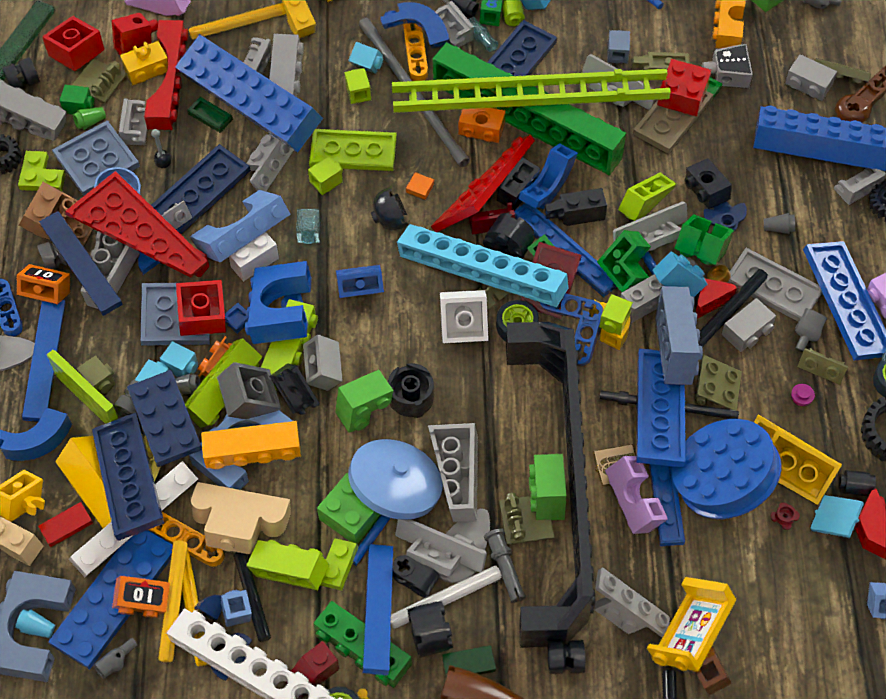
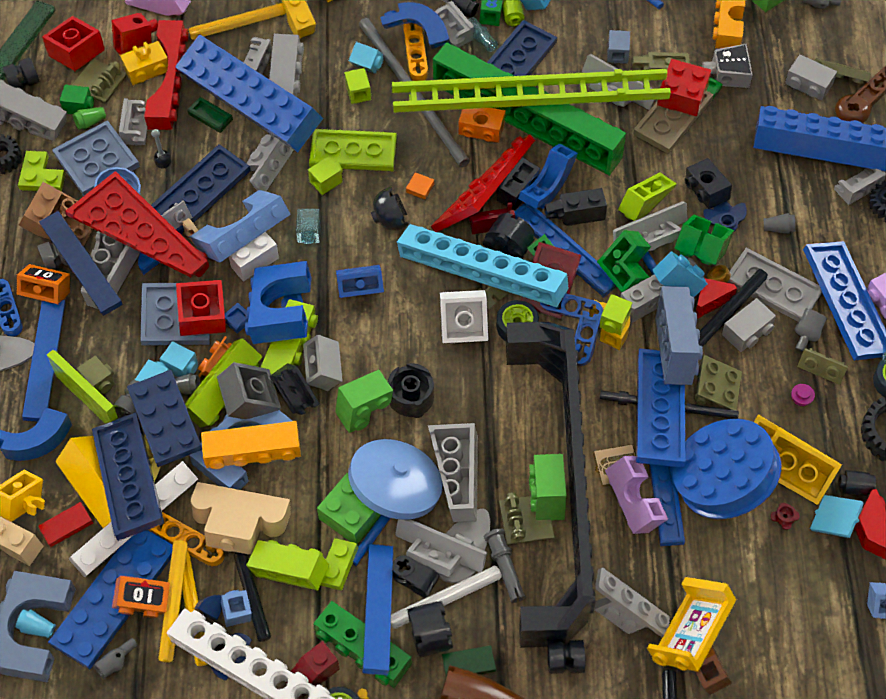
none -> tan tile [183,218,198,242]

